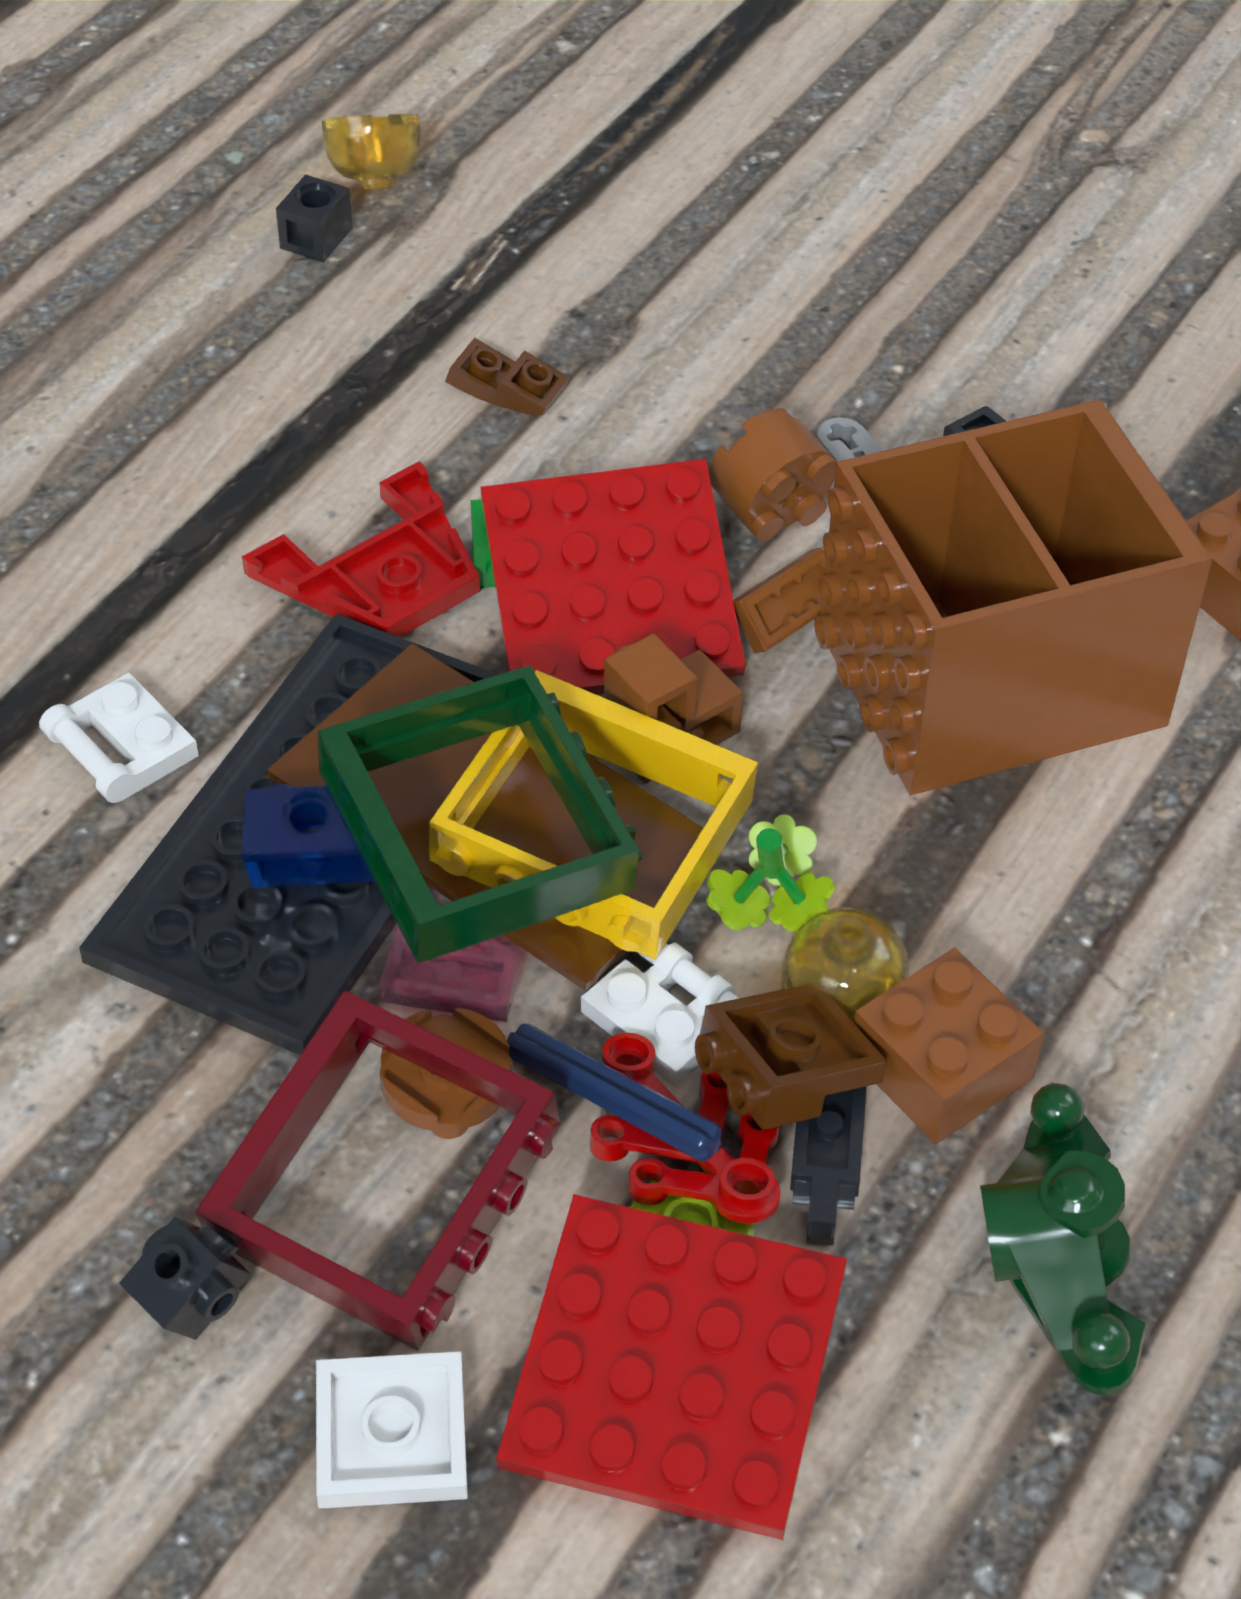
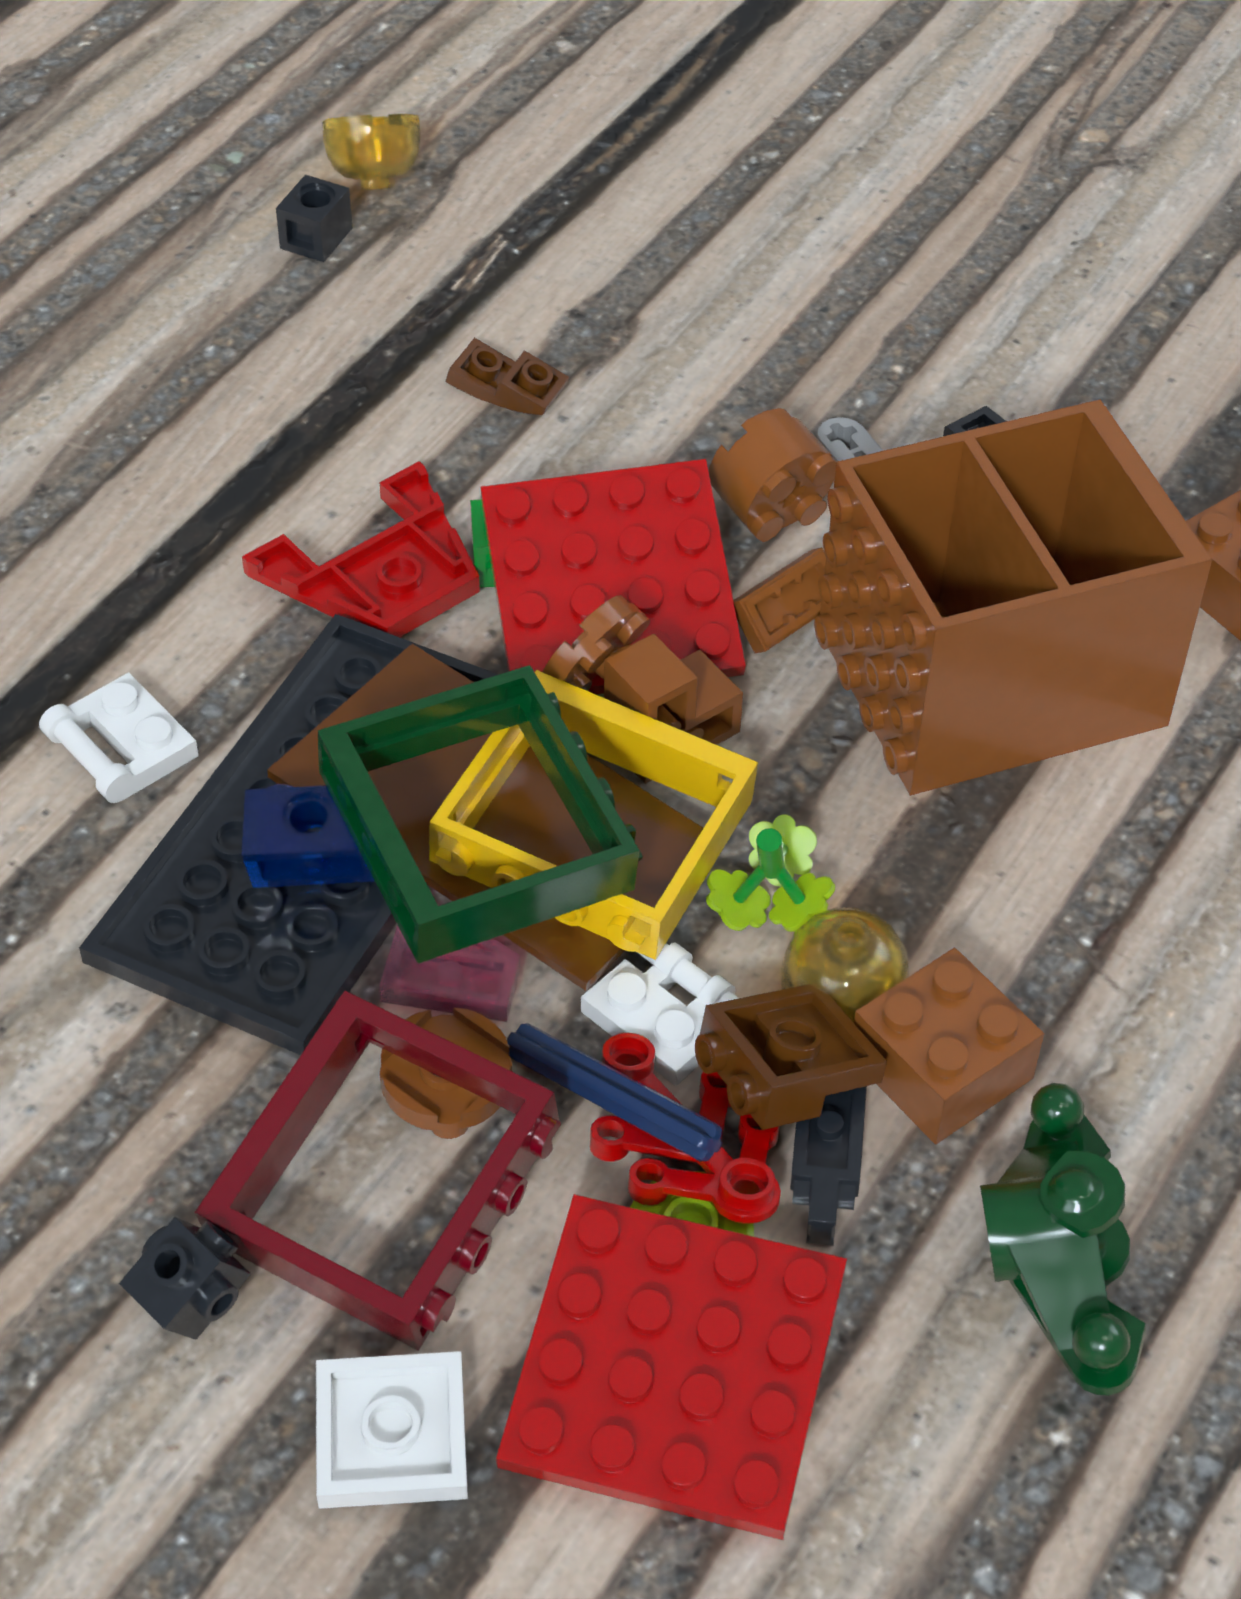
none -> dark orange plate [543,595,650,691]

